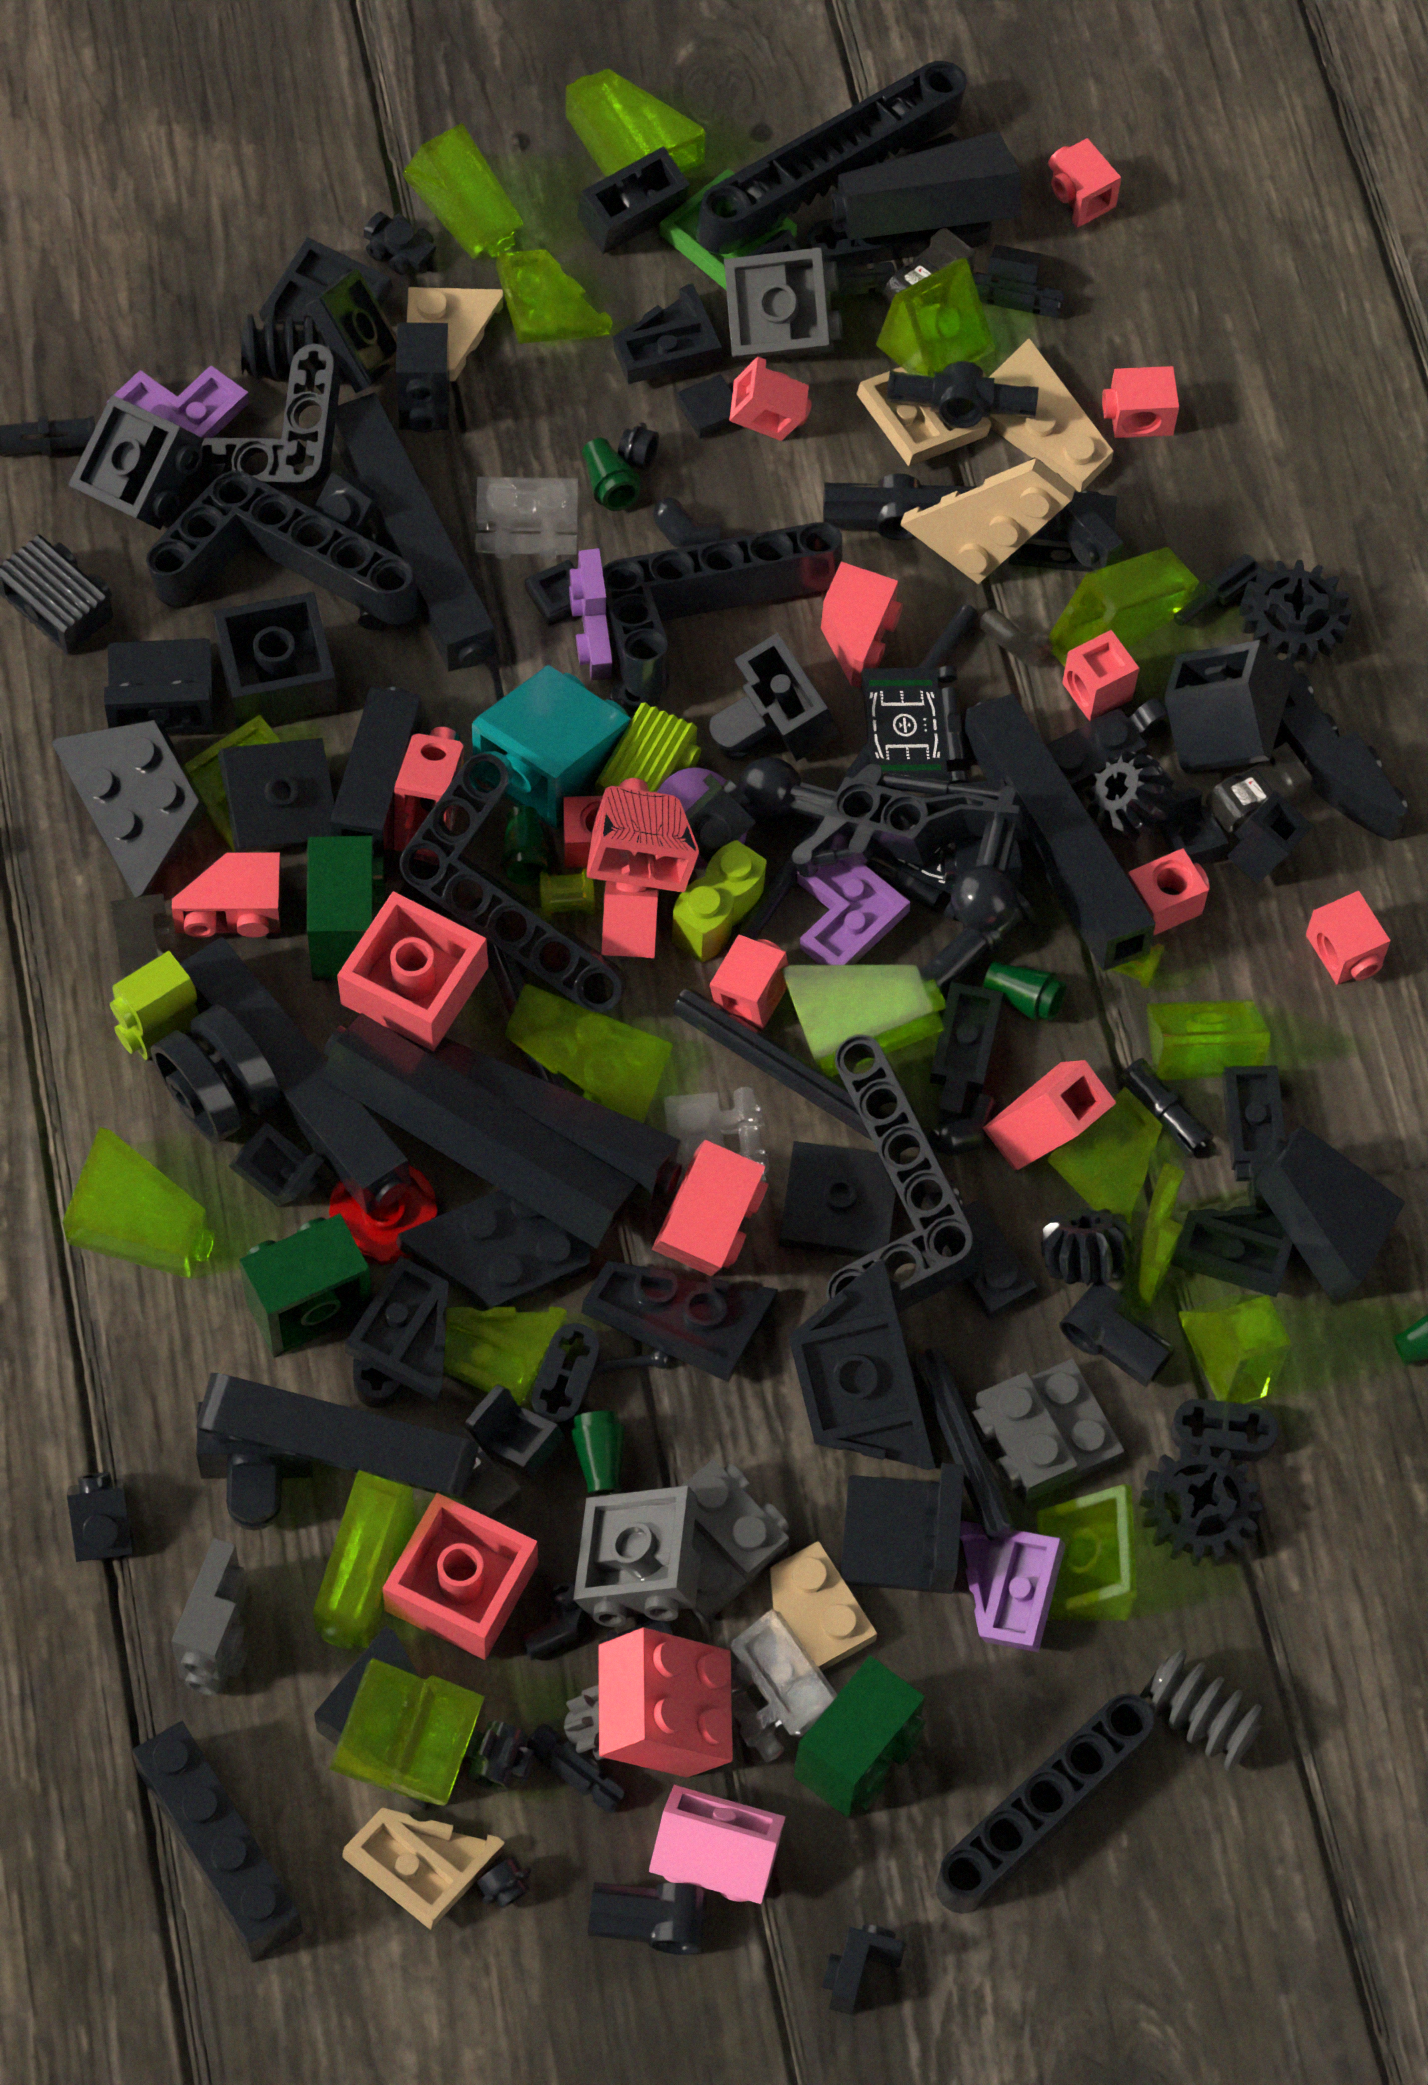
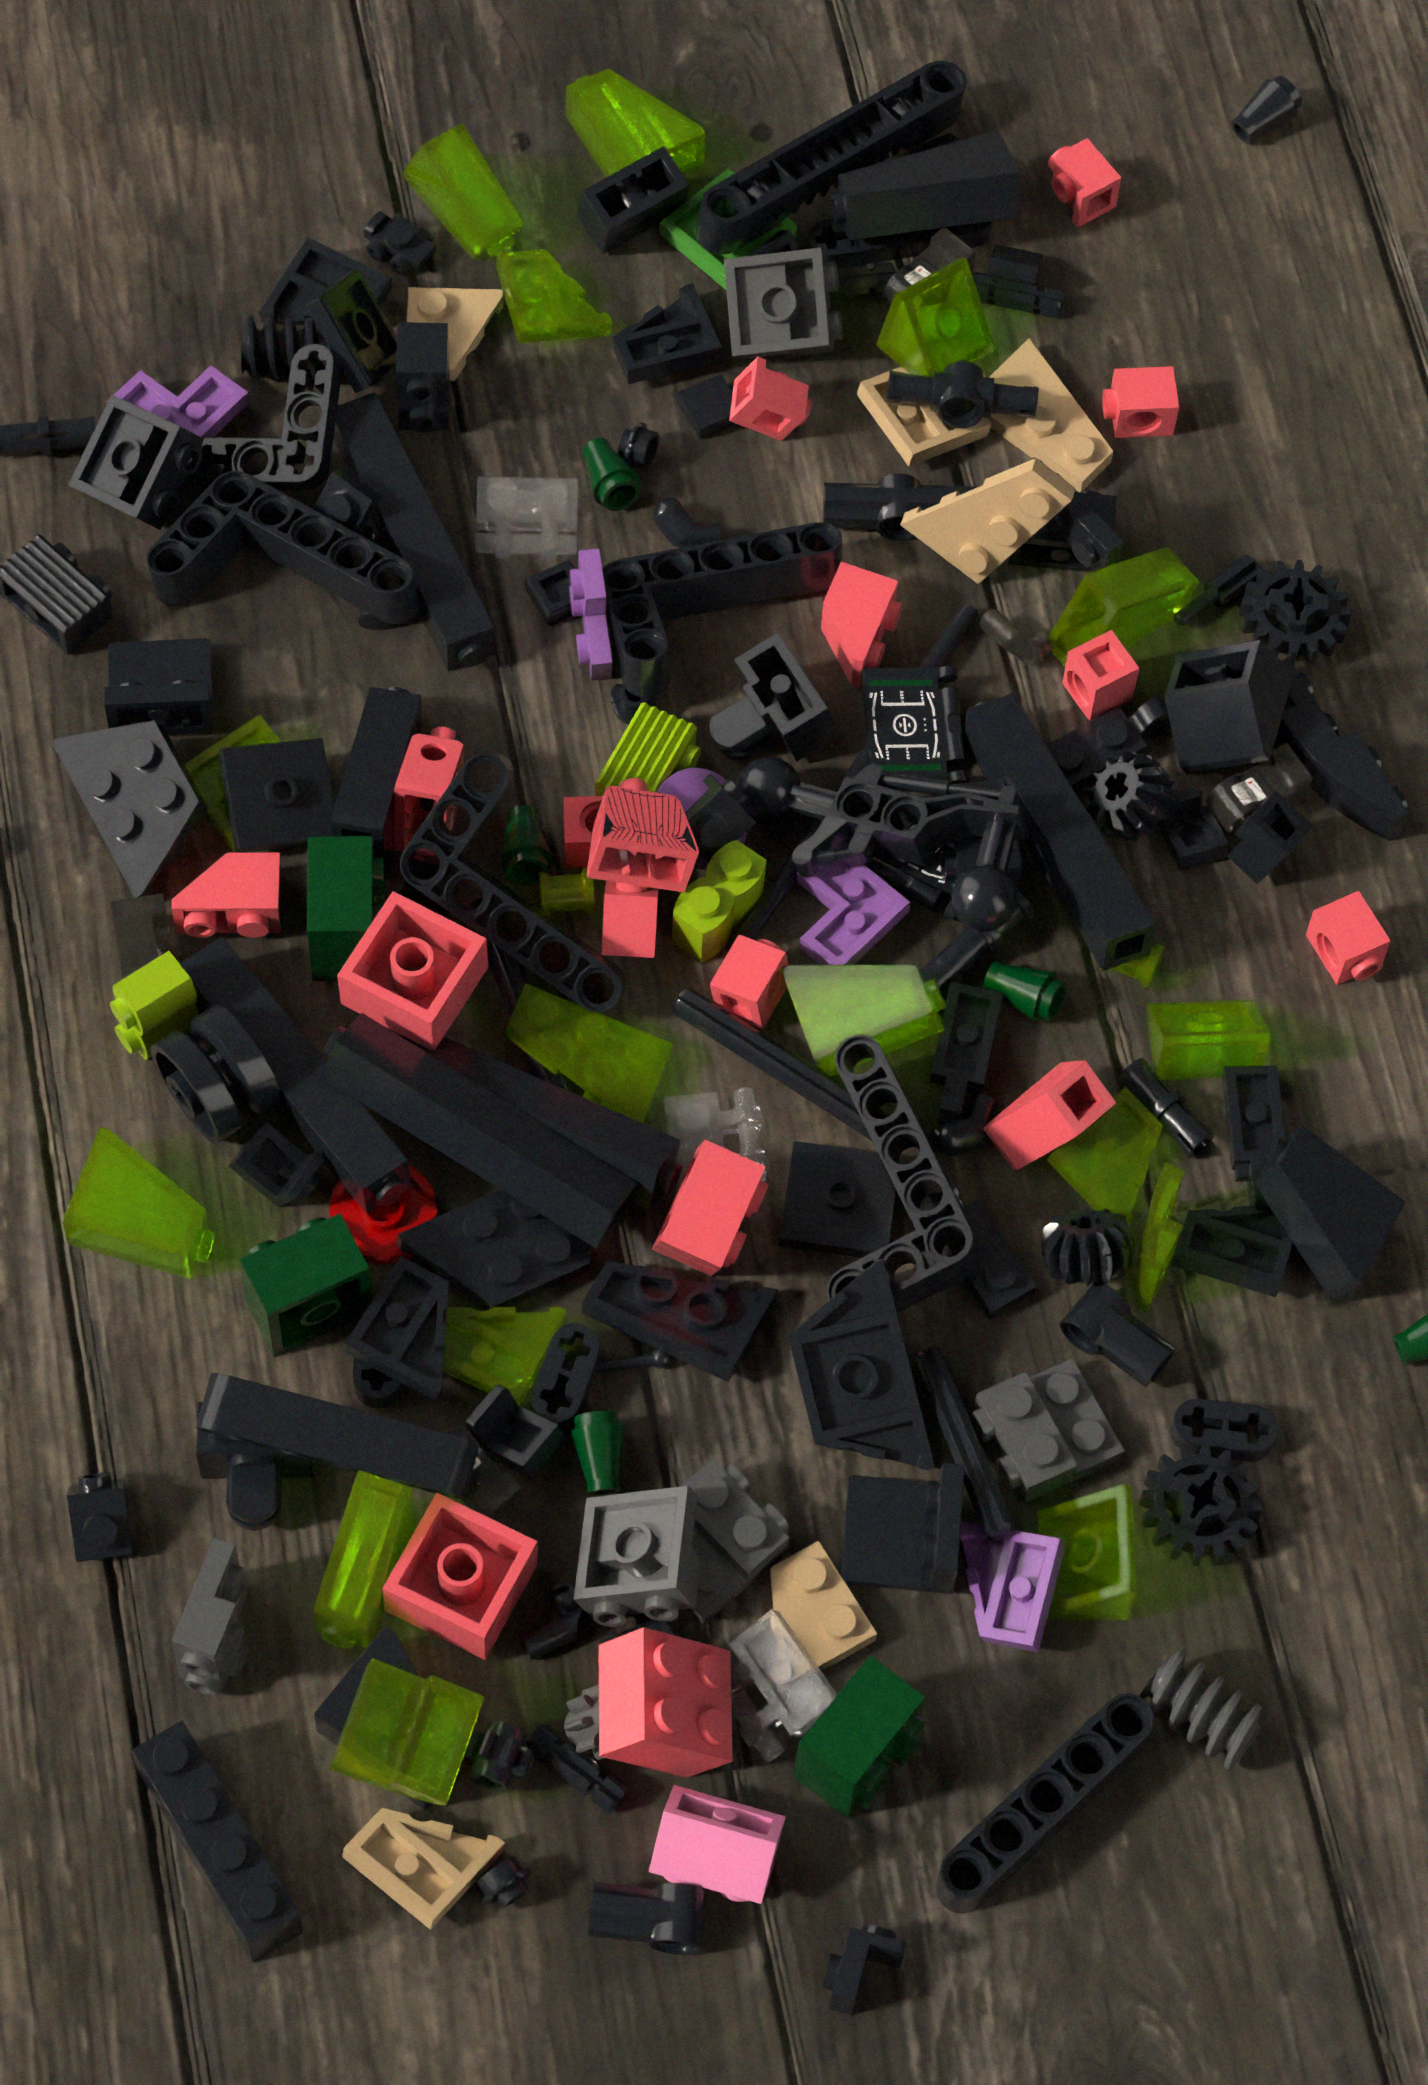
black brick [213,591,338,729] -> none
teal slope [472,665,631,830] -> none
coral brick [1127,848,1210,936] -> none
clear neon green slope [1178,1294,1291,1404] -> none
none -> black cone [1231,75,1302,144]

